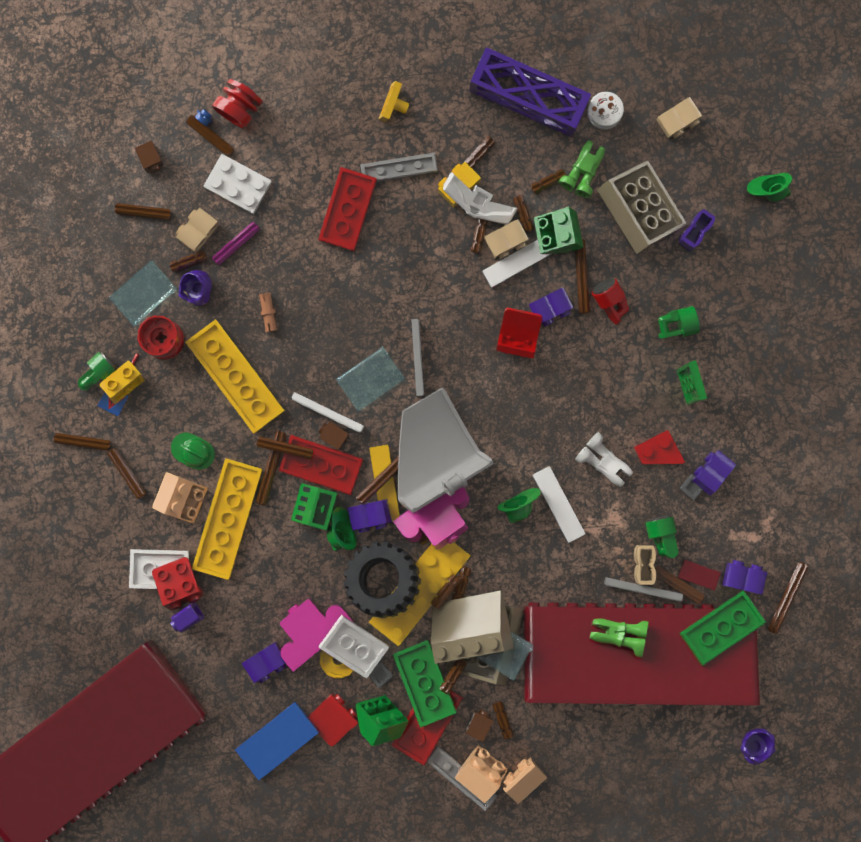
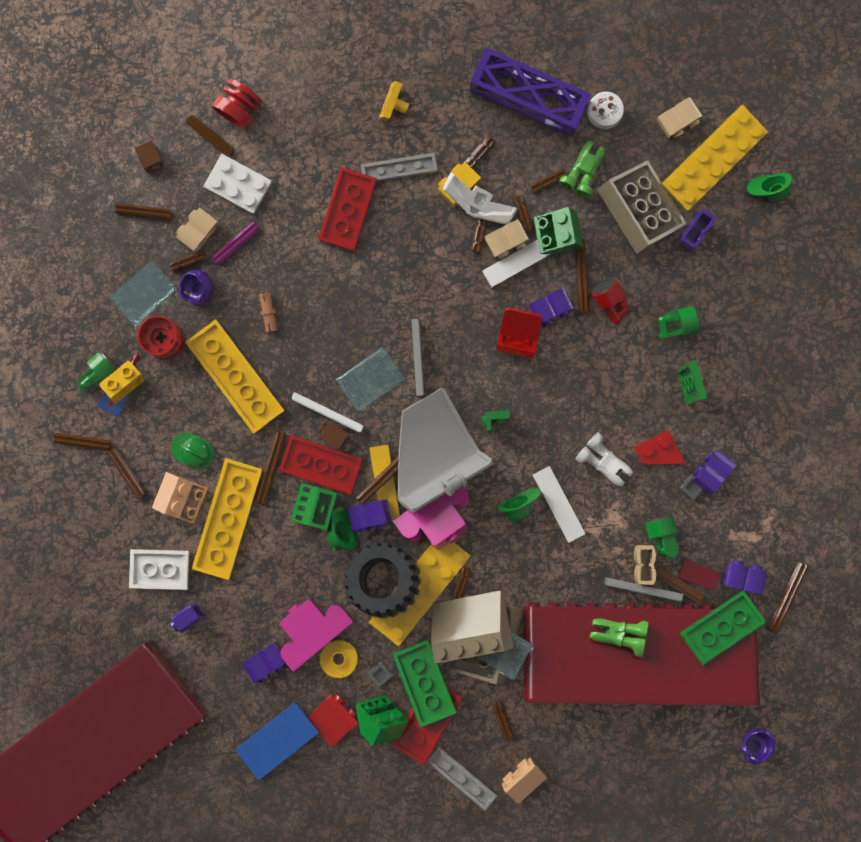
red bracket [152,557,204,610] -> none
blue plate [195,109,213,126] -> none
reddish brown axle [257,437,313,459] -> none
white plate [319,615,389,679] -> none
reddish brown axle [431,574,461,609] -> none
reddish brown axle [440,659,467,694] -> none
light nougat slope [455,745,508,803] -> none
reddish brown brick [465,709,493,742] -> none
none -> green bracket [481,410,510,432]
none -> yellow plate [661,104,768,212]

